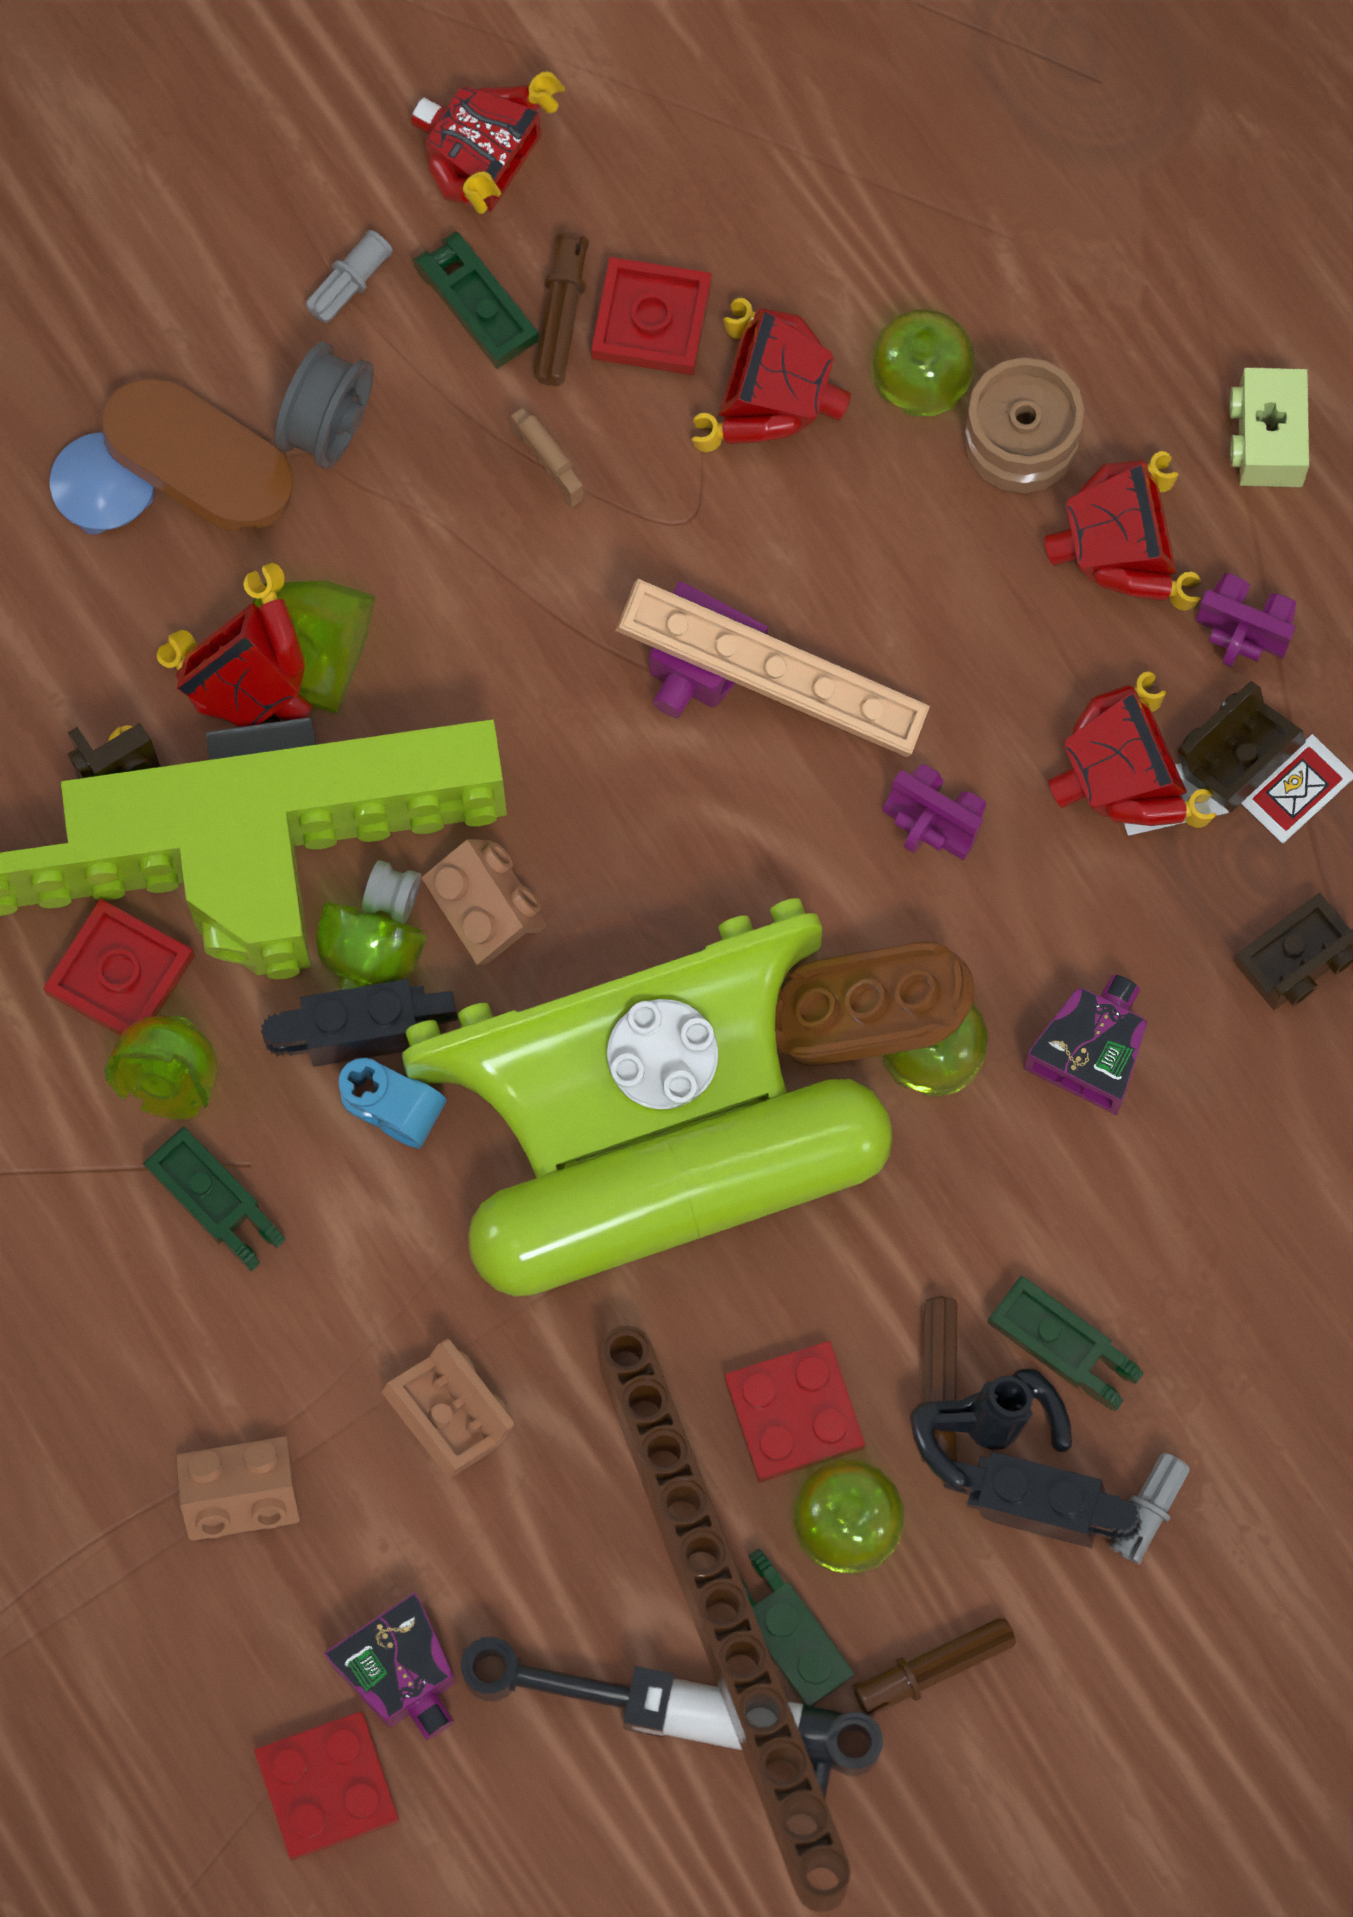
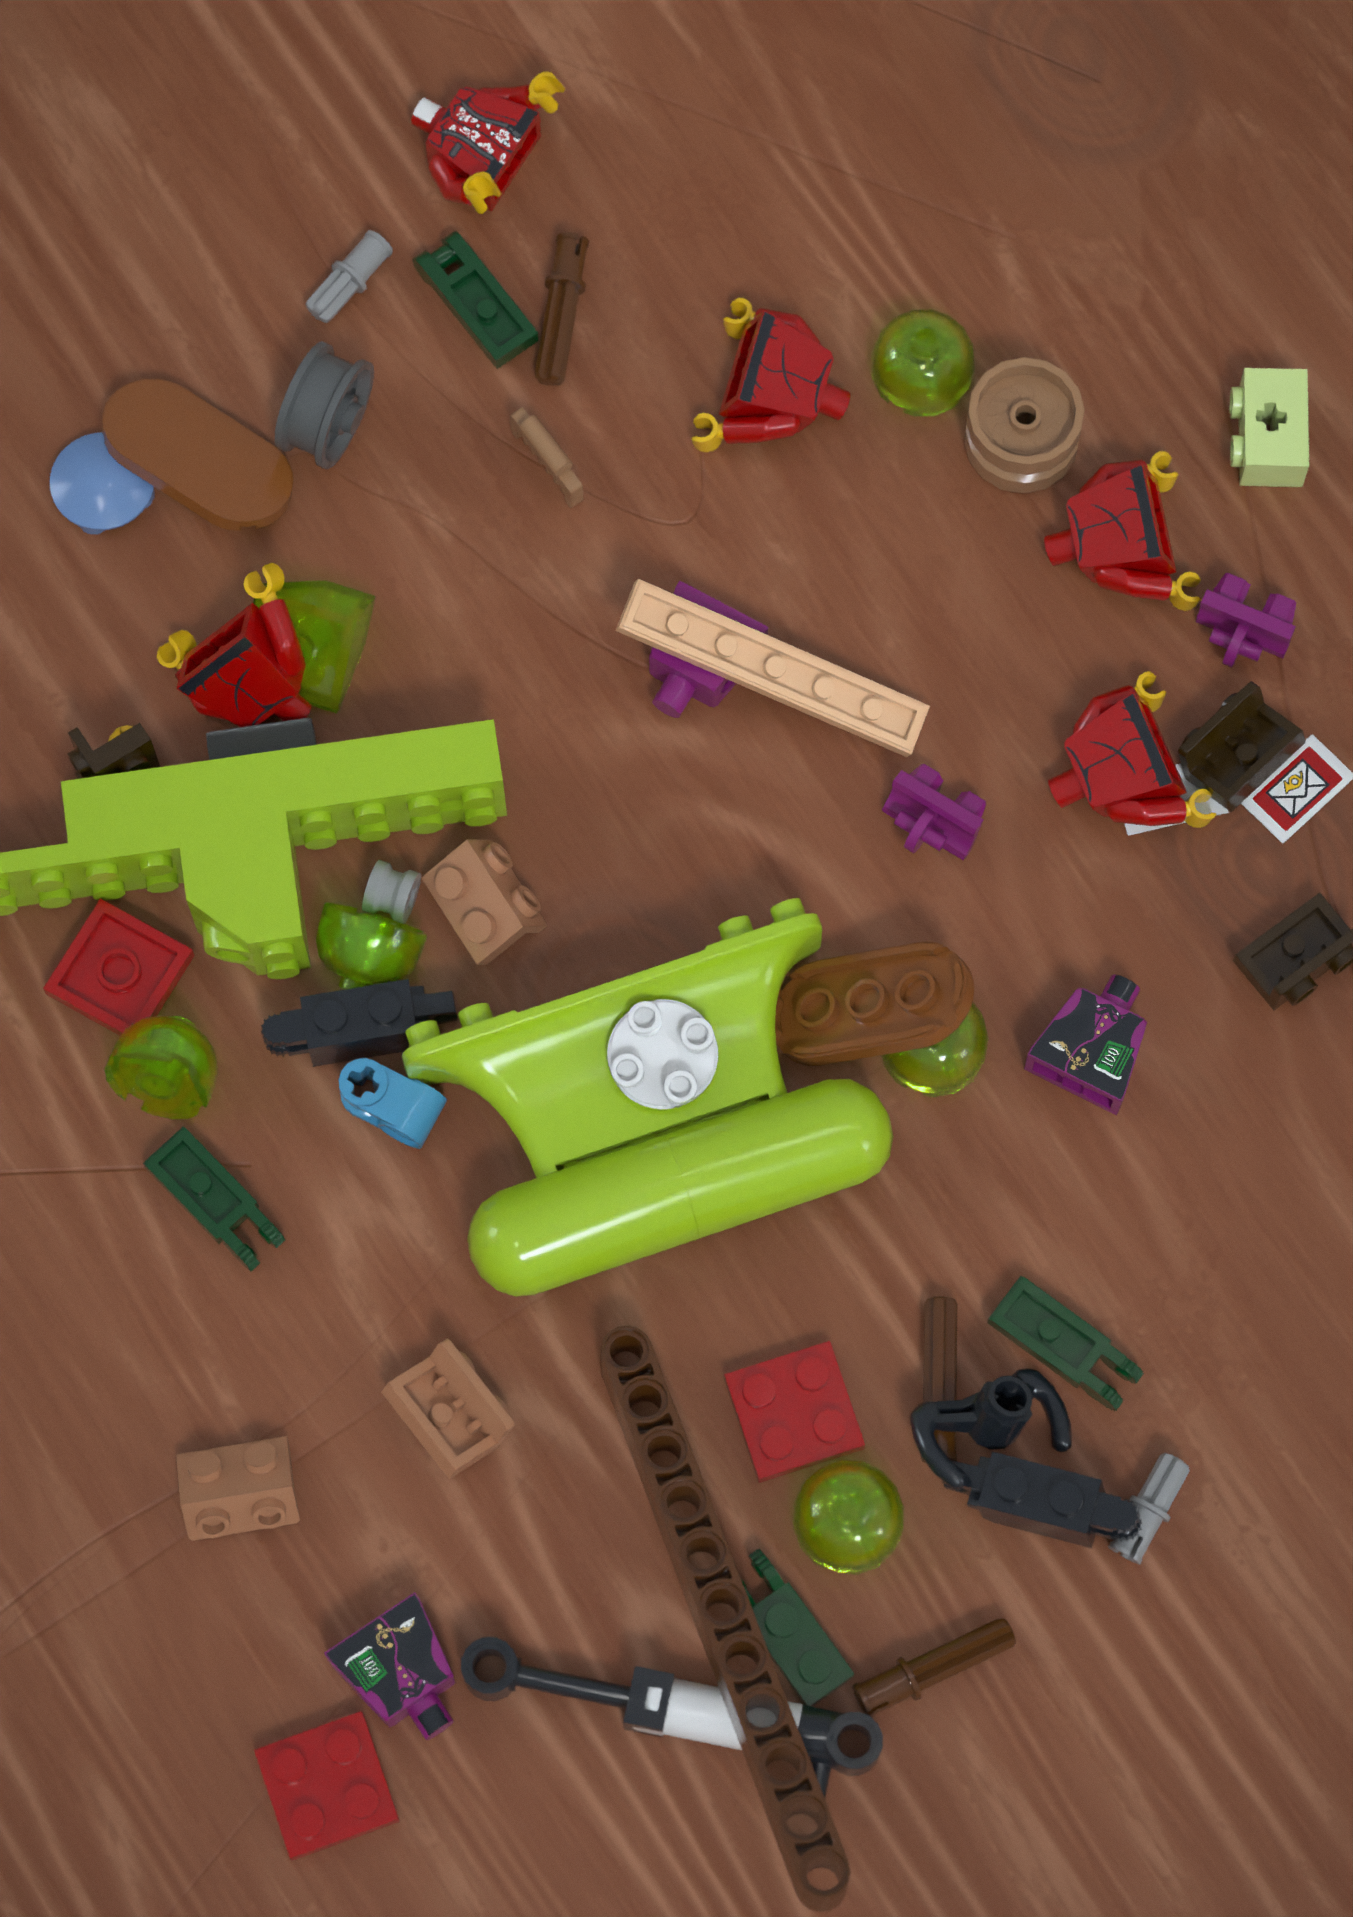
red plate [591,257,712,375] -> none

